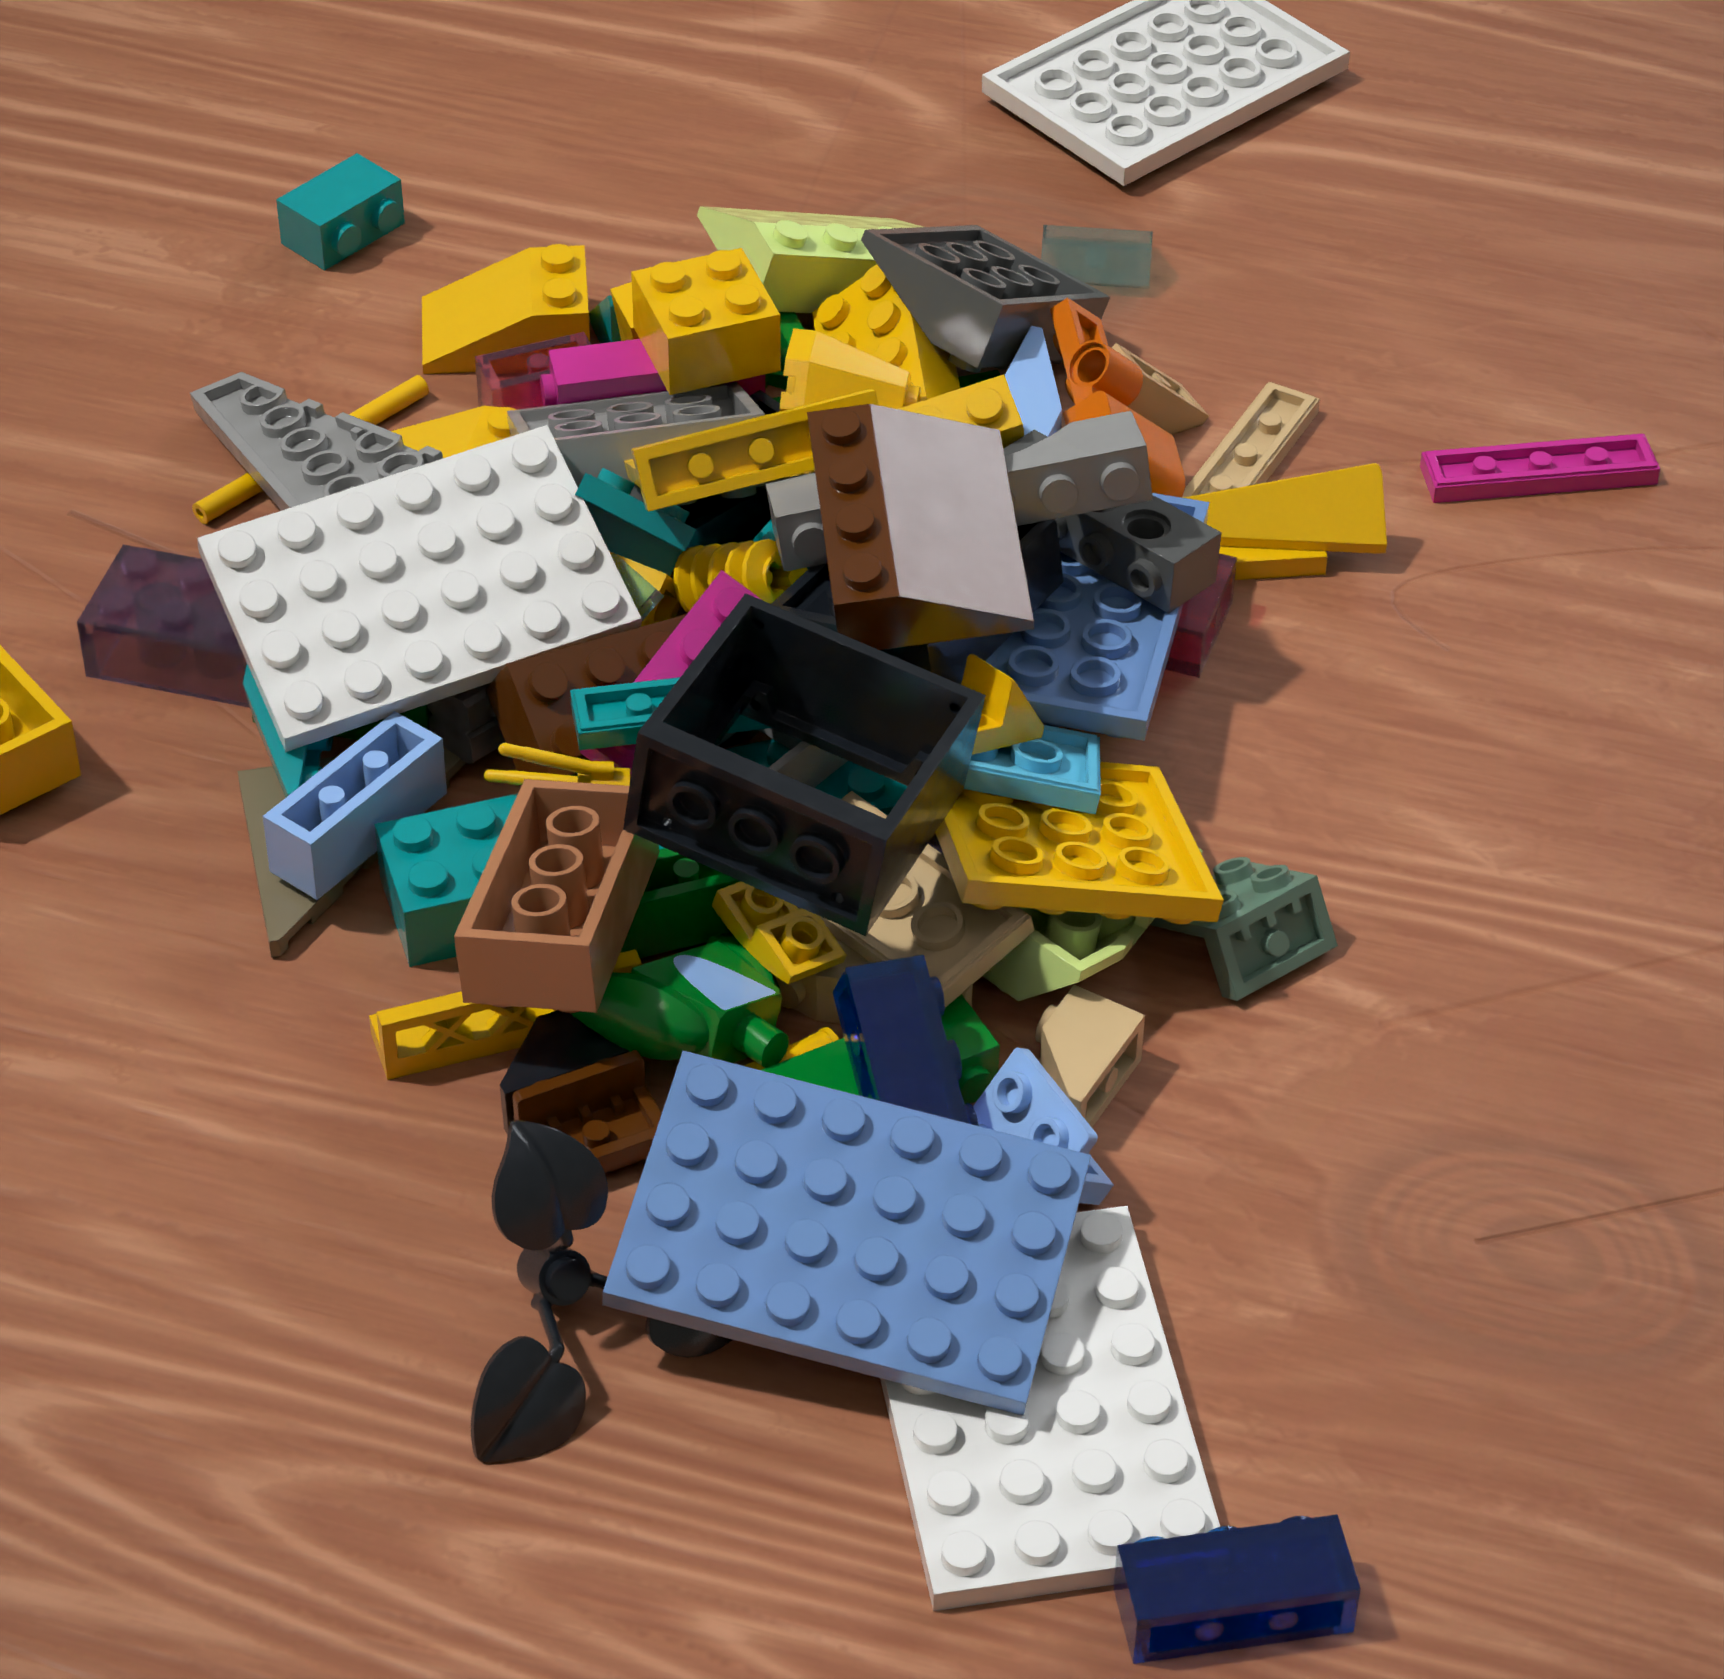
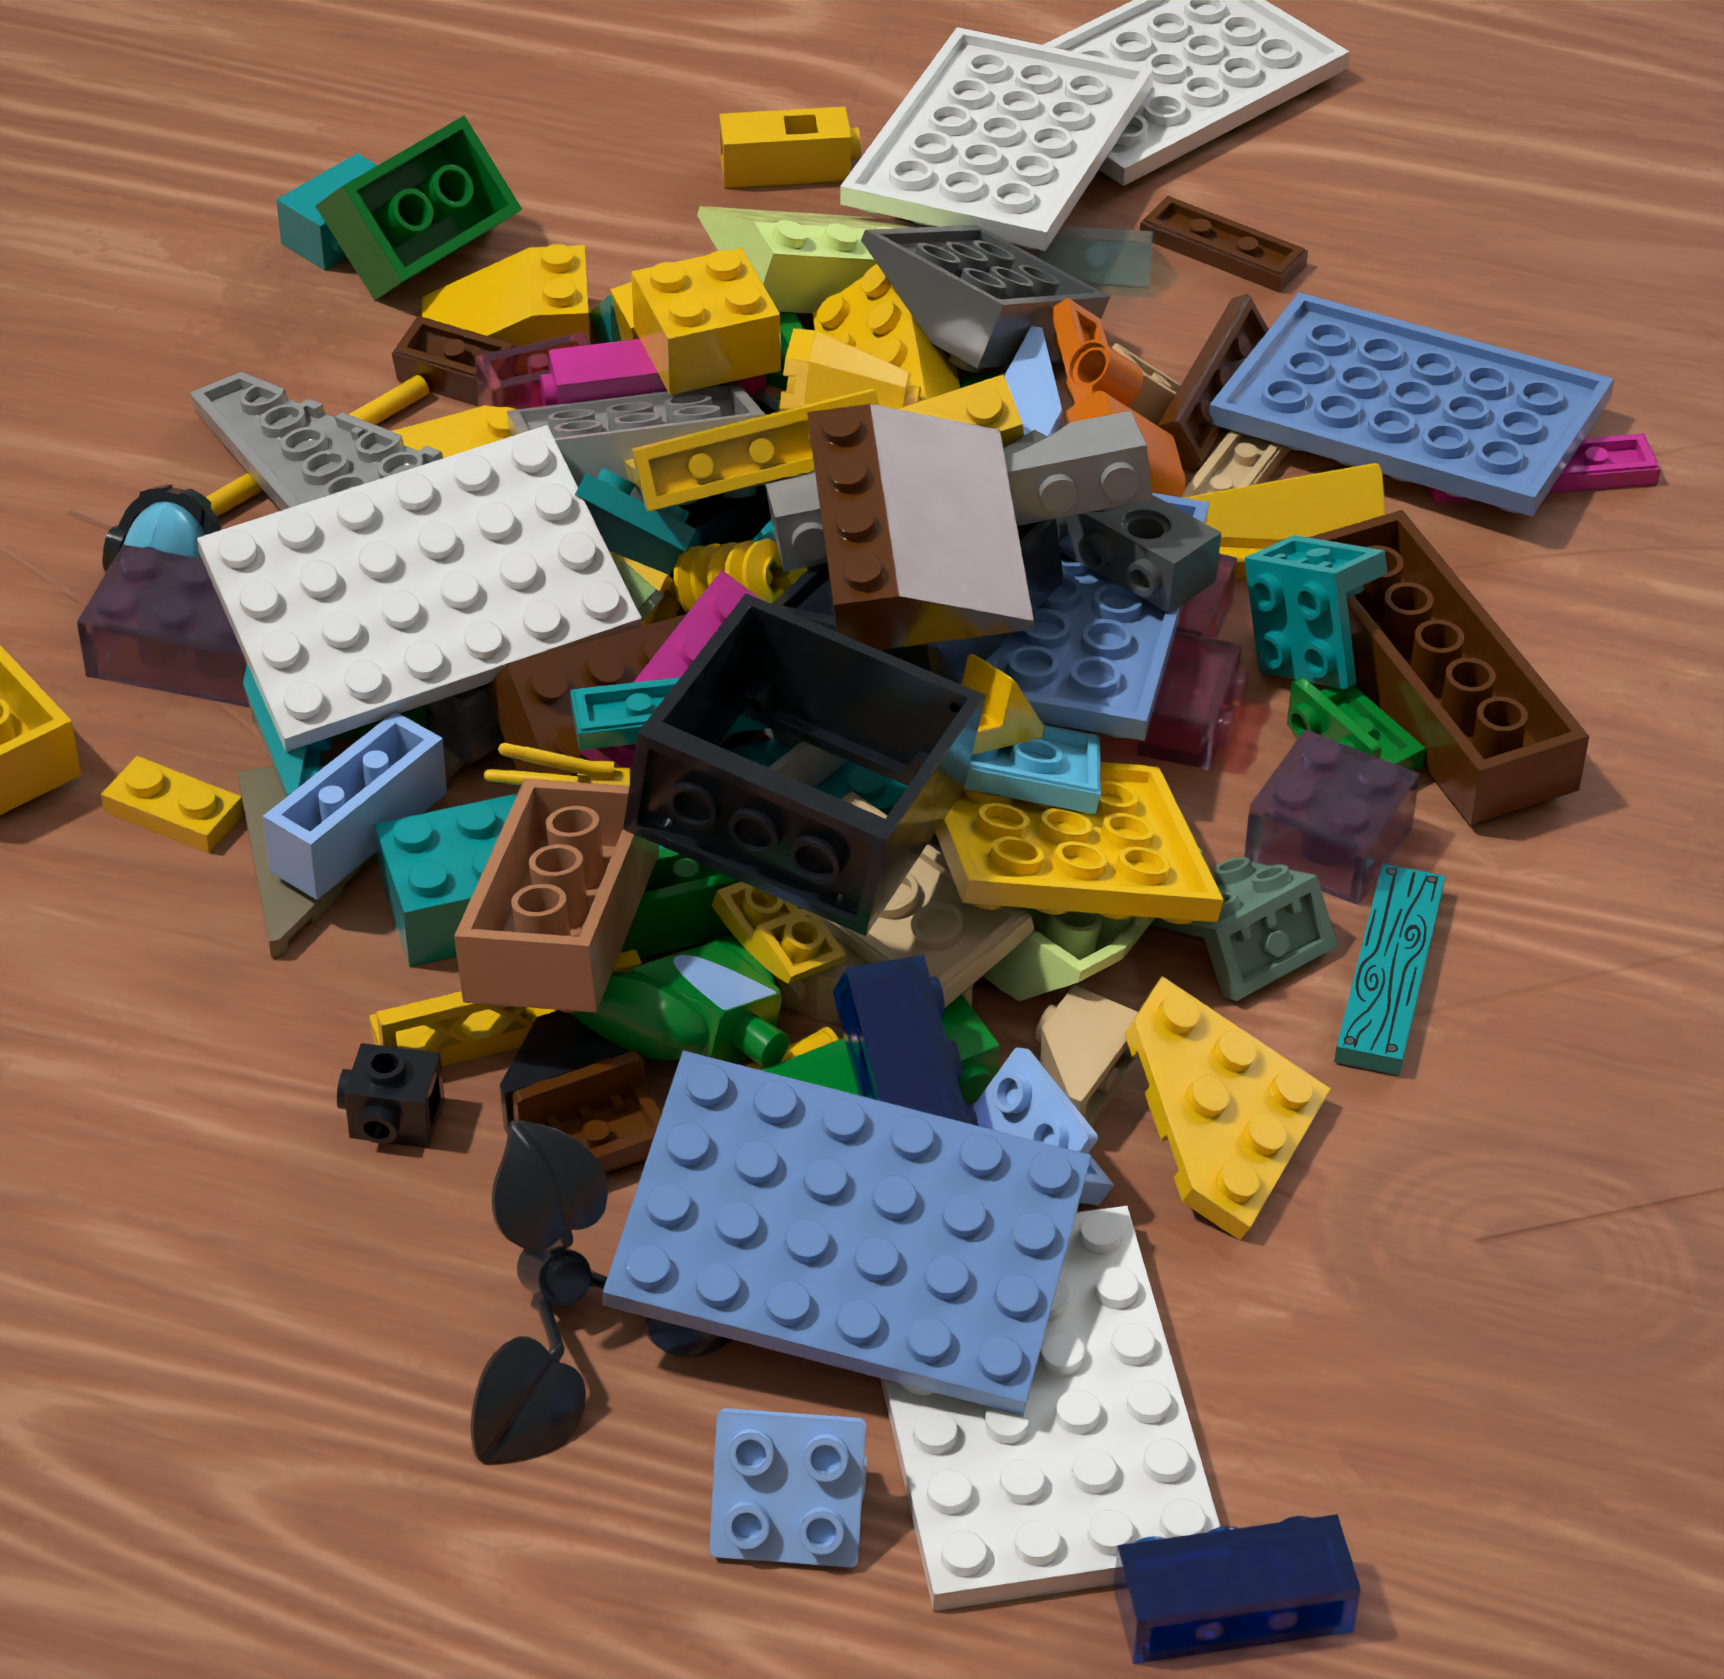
none -> yellow plate [101,756,244,854]
none -> cap [102,484,222,598]
none -> green brick [315,115,522,301]
none -> black brick [337,1043,445,1148]
none -> reddish brown slope [392,316,518,407]
none -> light blue bracket [709,1408,868,1567]
none -> yellow brick [719,106,861,189]
none -> white plate [840,27,1153,251]
none -> yellow plate [1124,976,1331,1241]
none -> clear pink brick [1138,631,1249,770]
none -> reddish brown tile [1139,196,1308,293]
none -> reddish brown tile [1157,294,1269,471]
none -> medium blue plate [1209,292,1614,517]
none -> teal bracket [1244,535,1387,689]
none -> brick [1244,730,1420,906]
none -> green bracket [1287,677,1426,796]
none -> reddish brown brick [1308,510,1589,825]
none -> teal tile [1334,863,1446,1075]

